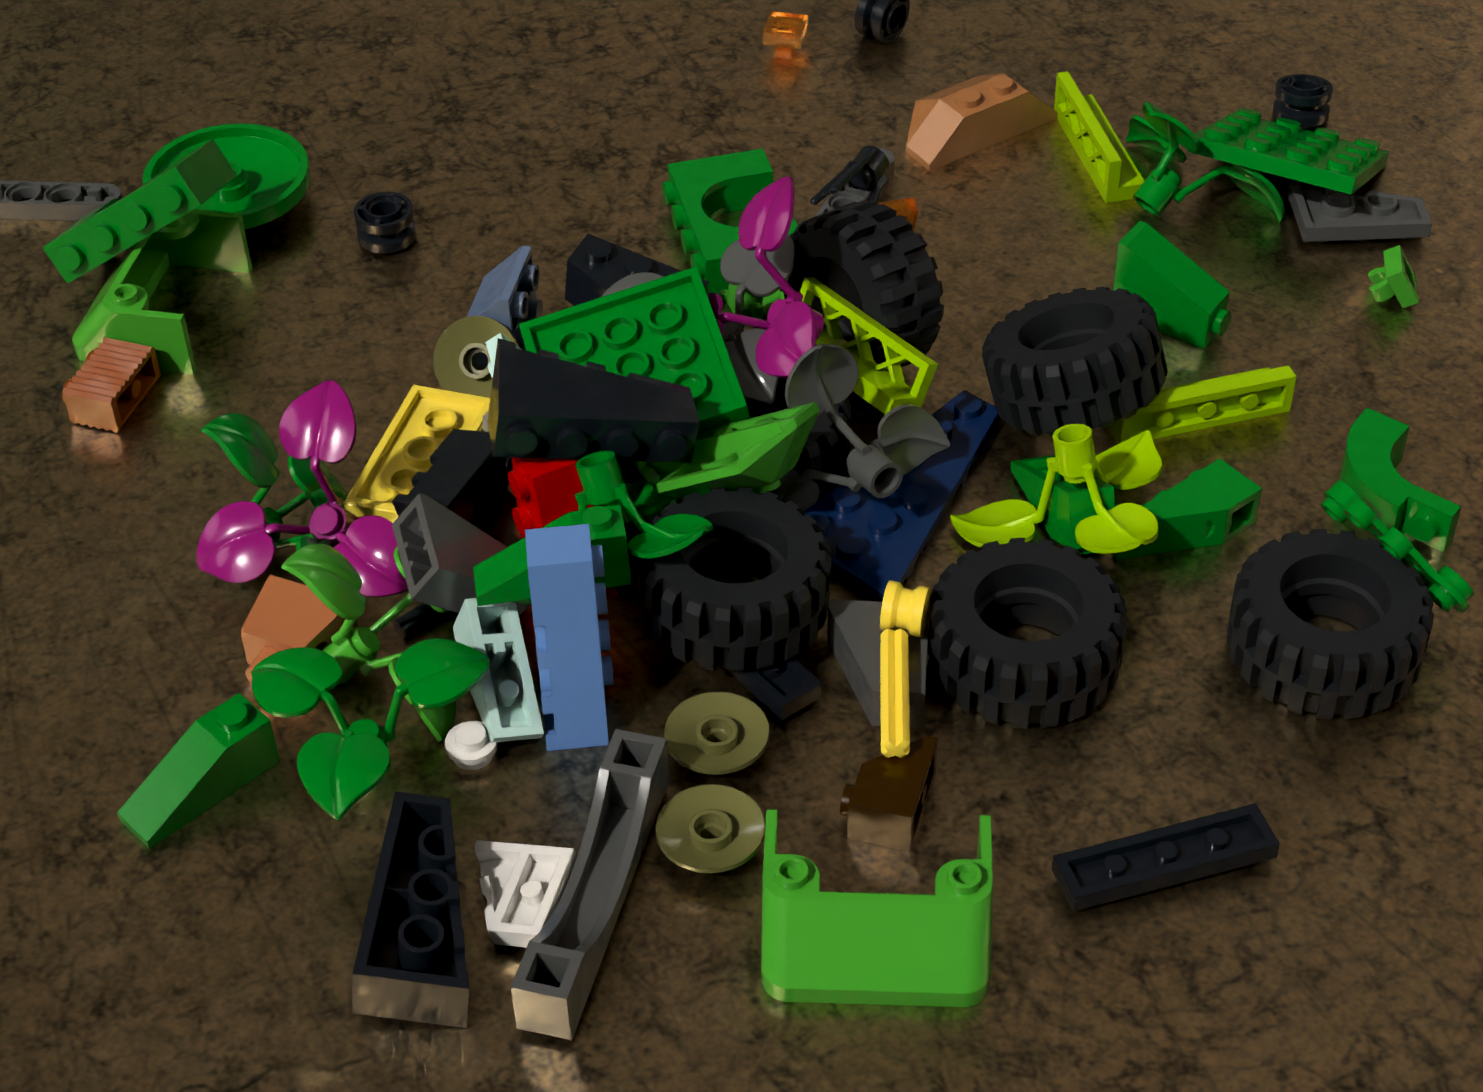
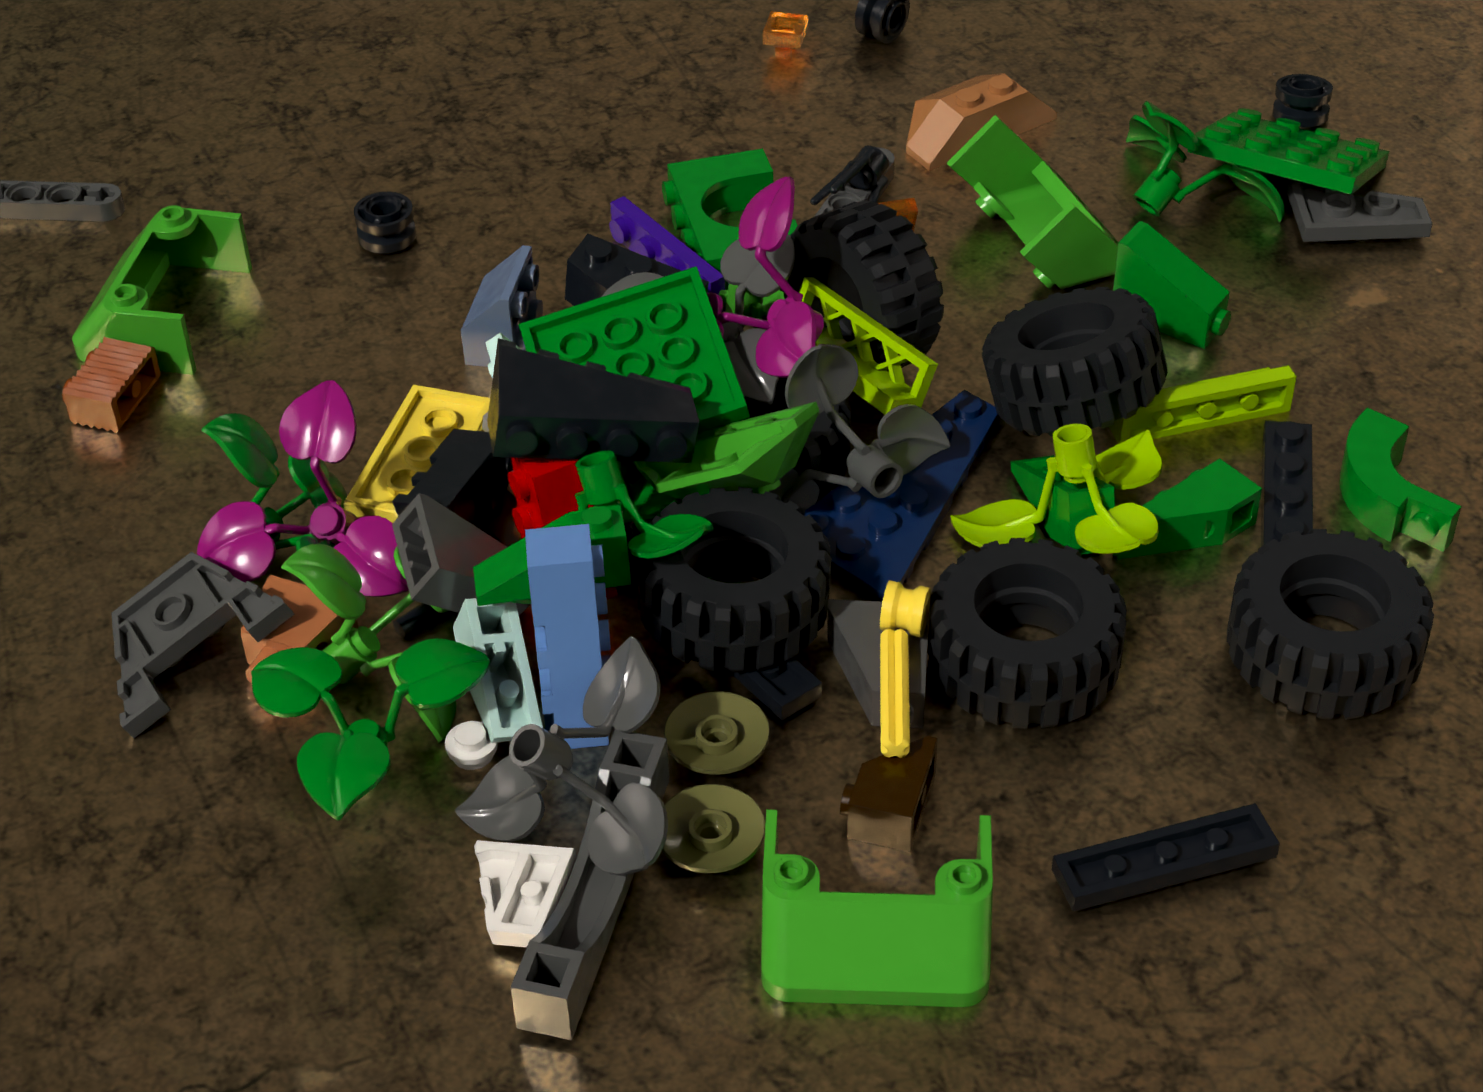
green arch [42,139,237,284] -> none
green slope [117,693,280,849] -> none
green dish [142,123,311,229] -> none
black wedge [352,791,469,1028] -> none
olive dish [433,316,519,398] -> none
lime fence [1054,71,1144,203] -> none
green plant [1320,480,1475,613] -> none
bright green tile [1368,245,1419,309] -> none
none -> dark grey wing [111,552,294,738]
none -> dark grey plant [455,636,668,875]
none -> dark purple plate [609,196,726,312]
none -> bright green windscreen [947,115,1118,290]
none -> black plate [1261,420,1313,546]

